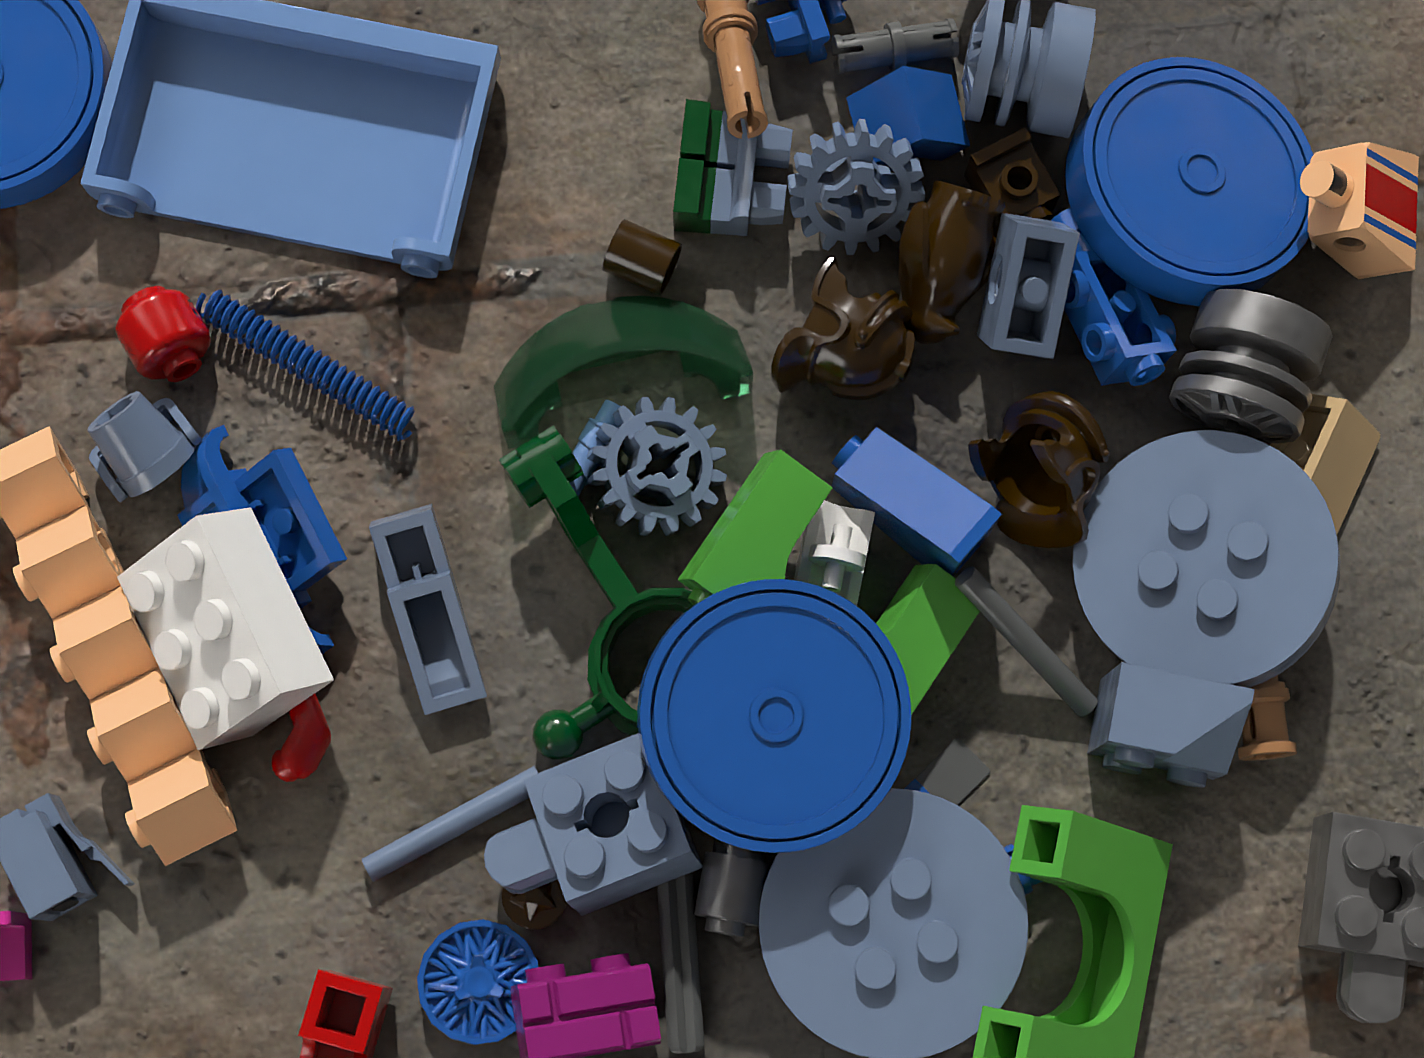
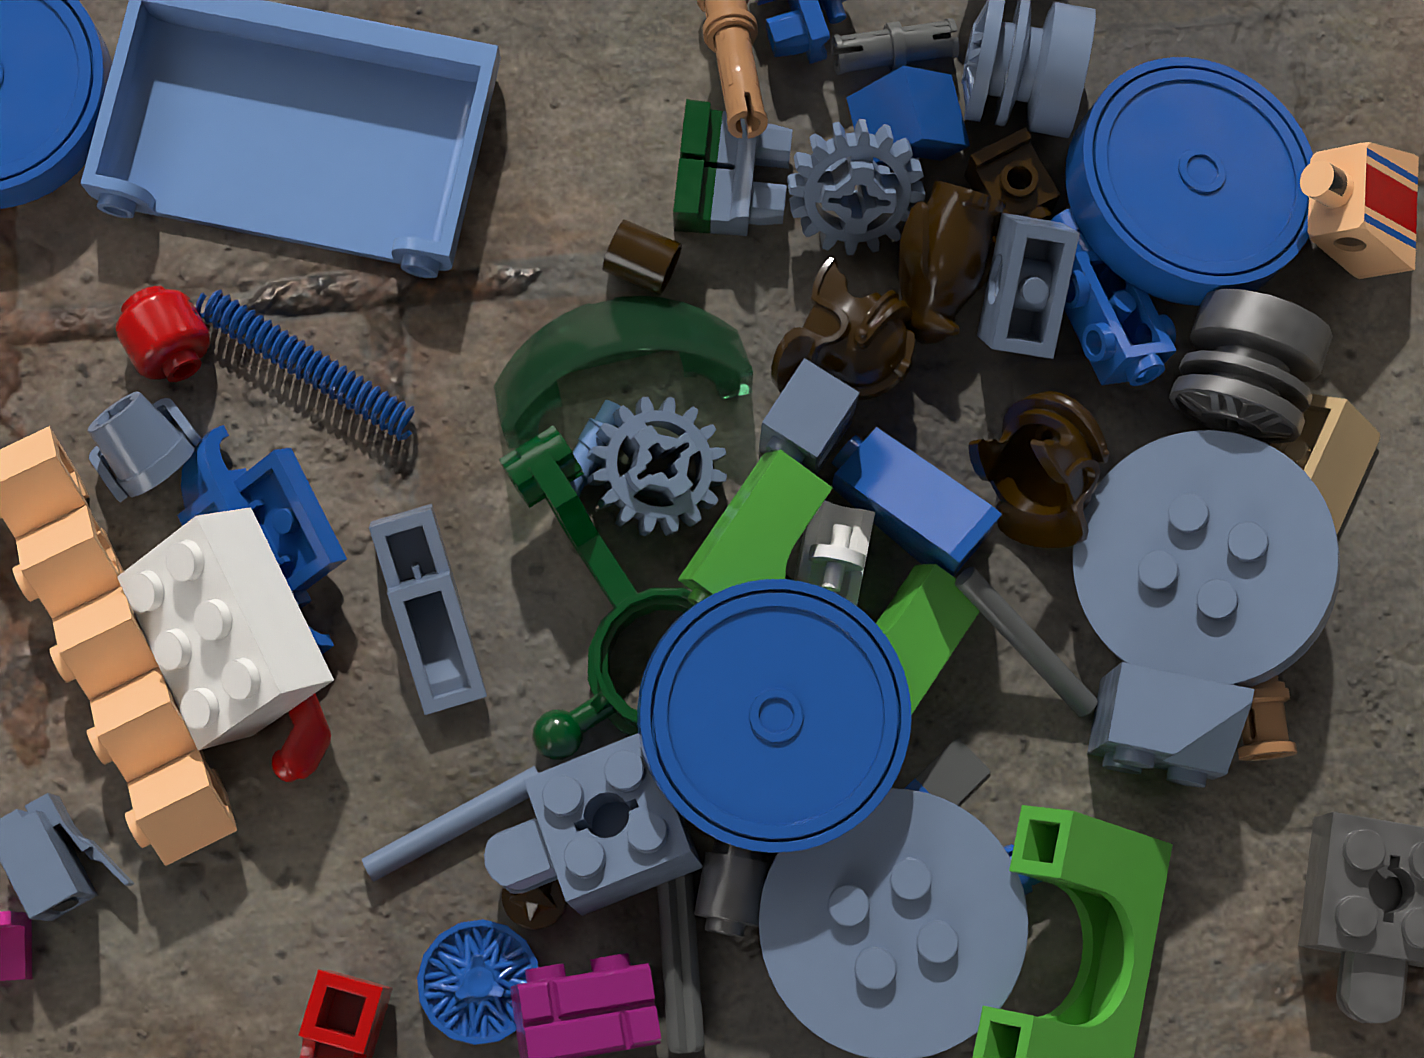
none -> sand blue brick [759,358,860,476]

